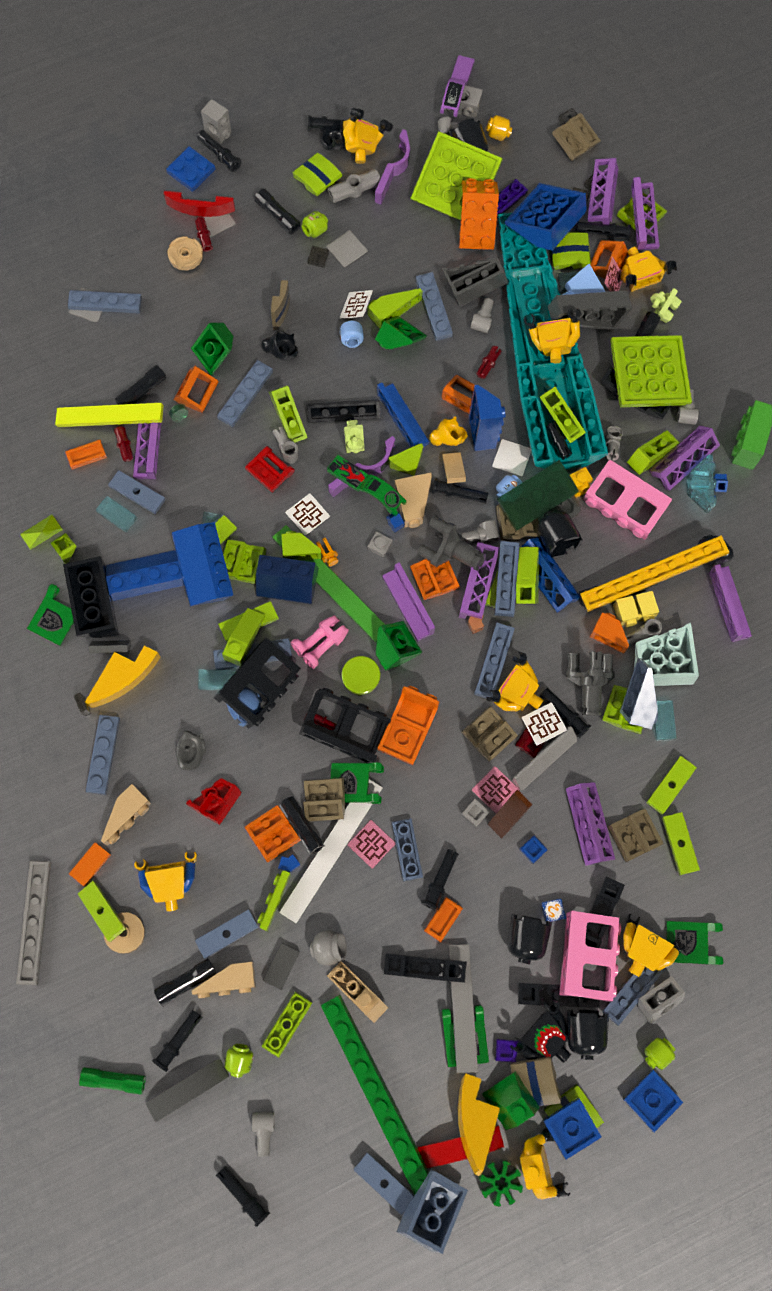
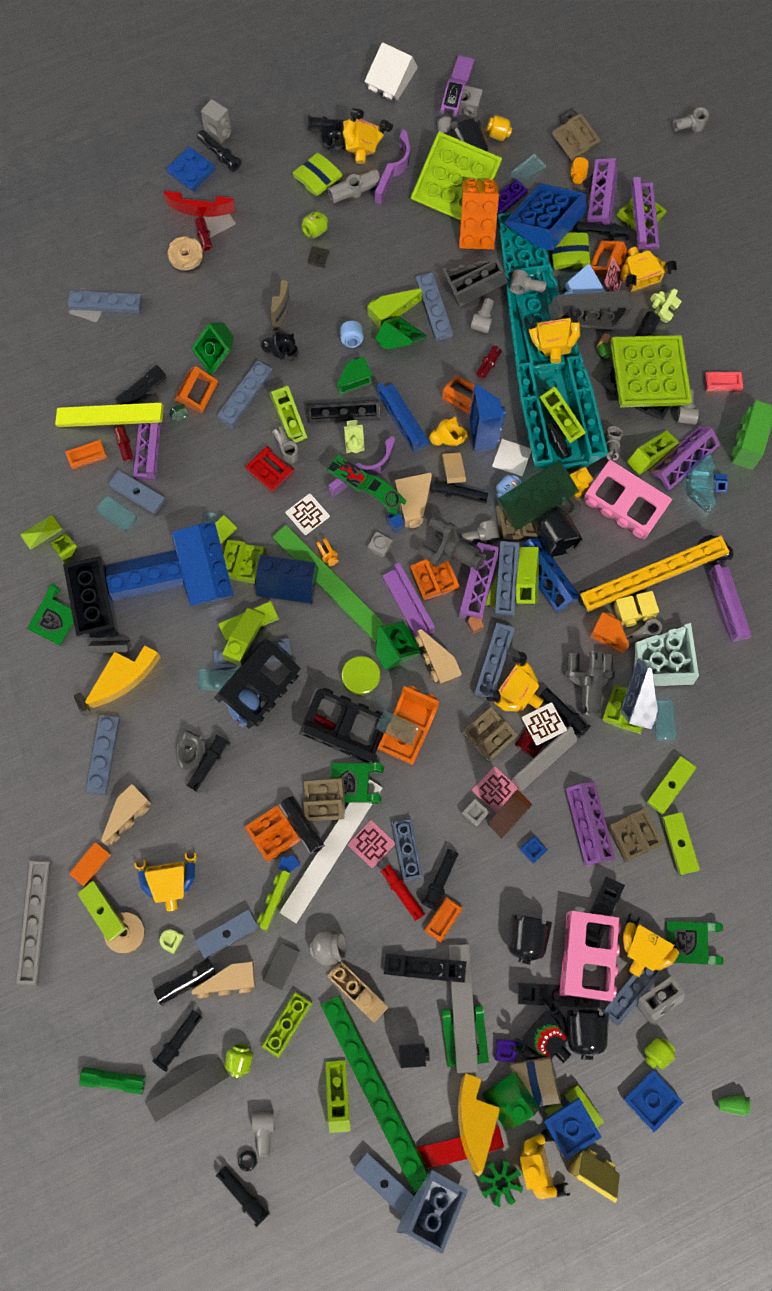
red slope [186,778,242,825] -> none
black axle [254,188,300,235] -> none
lime slope [281,531,322,560] -> none
bright pink piece [290,615,349,669] -> none
light grey sticker [326,230,368,268] -> none
white sticker [340,290,373,319] -> none
lime slope [388,443,423,476] -> none
tile [541,899,566,922] -> none
none -> yellowish green tile [160,929,184,954]
none -> black pin [186,734,231,792]
none -> black piece [238,1151,257,1172]
none -> lime slope [325,1060,351,1133]
none -> green slope [337,357,372,395]
none -> white slope [364,43,418,100]
none -> clear light blue tile [375,710,420,745]
none -> red pin [380,864,425,921]
none -> black brick [398,1043,430,1068]
none -> tan slope [415,629,462,685]
none -> clear light blue tile [509,154,546,185]
none -> light grey pin [510,270,546,294]
none -> light yellow slope [567,1147,620,1203]
none -> light orange arm [570,157,589,184]
none -> bright green arm [596,333,612,359]
none -> light grey pin [673,107,709,131]
none -> coral tile [704,372,743,391]
none -> bright green cone [719,1095,750,1117]

